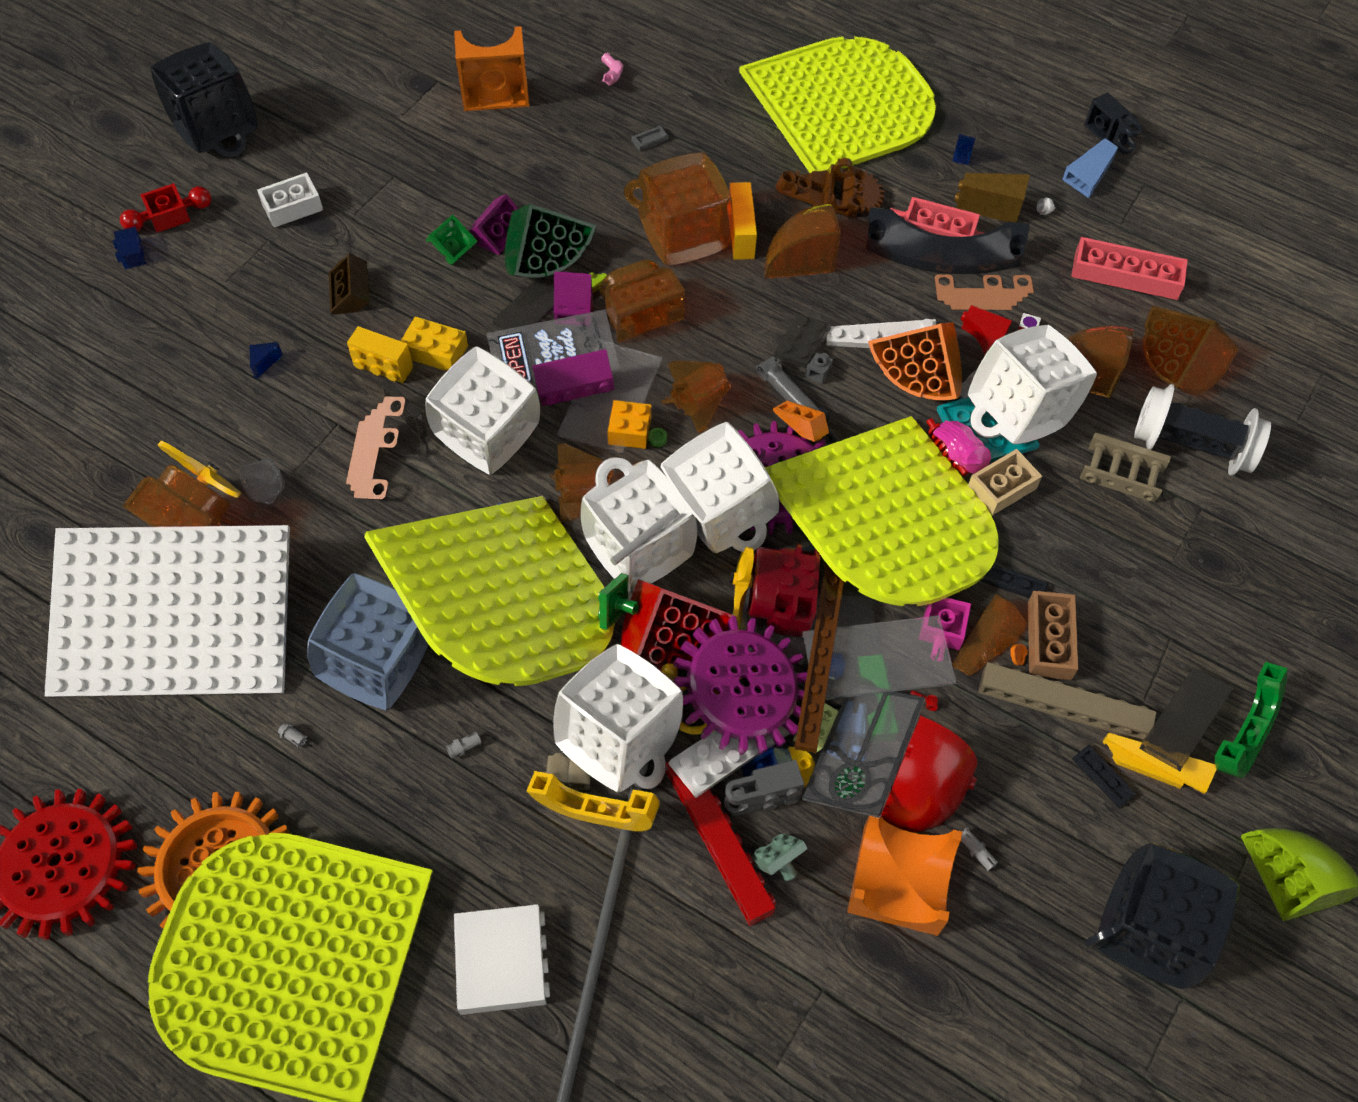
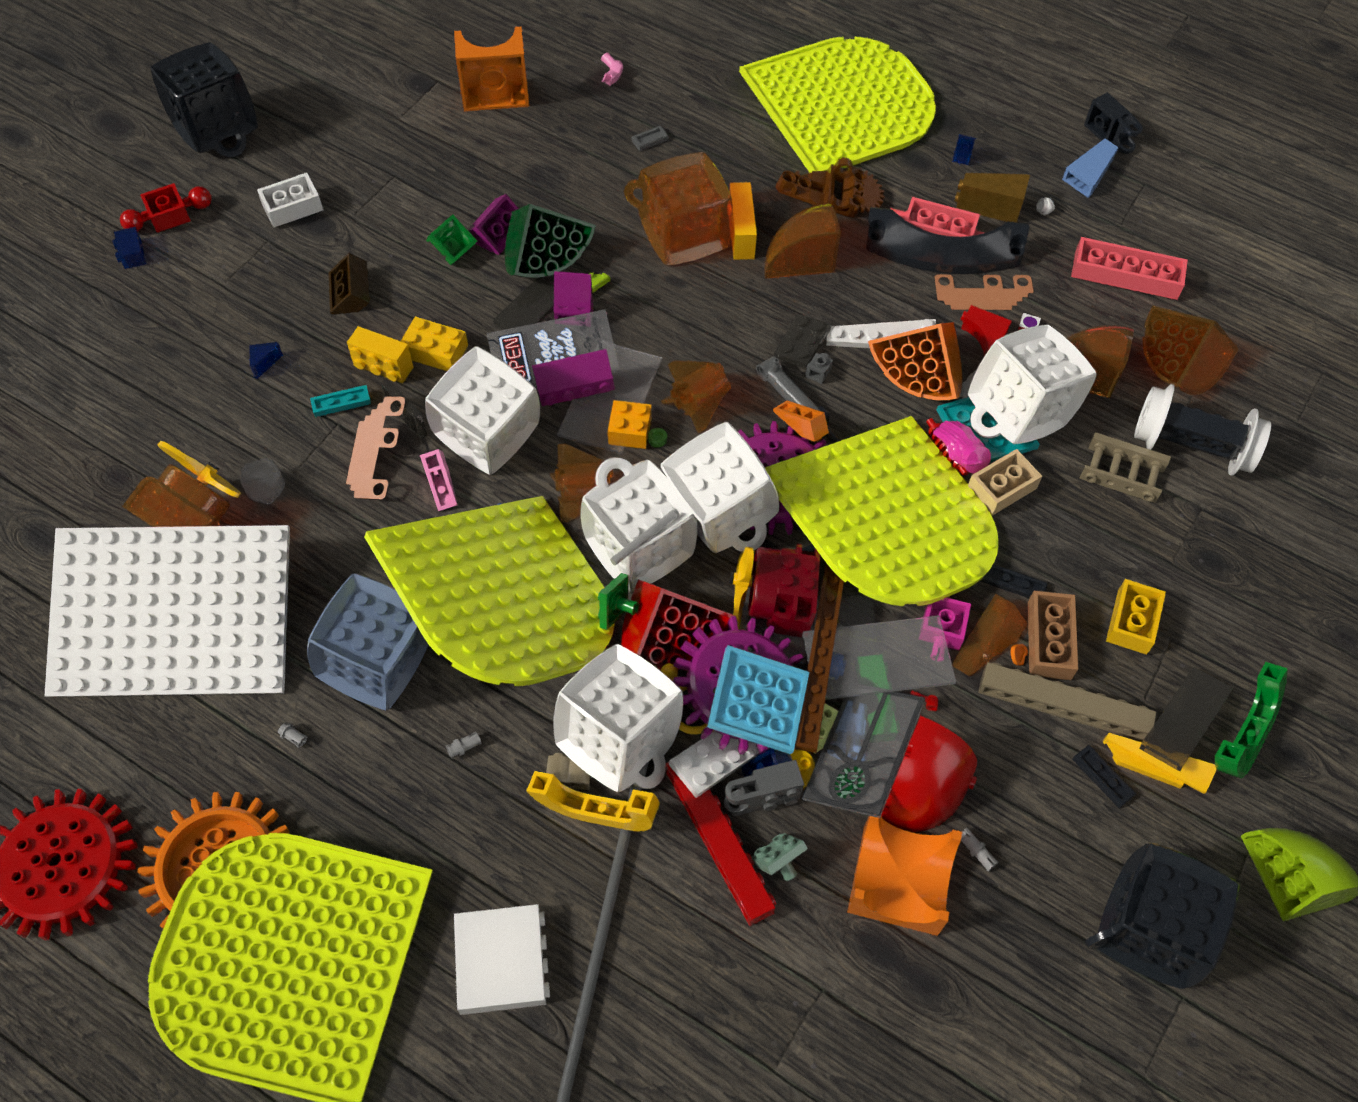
clear orange brick [600,260,685,343] -> none
none -> teal plate [310,385,371,417]
none -> bright pink slope [420,449,458,511]
none -> medium azure plate [707,645,809,754]
none -> yellow brick [1106,579,1166,655]

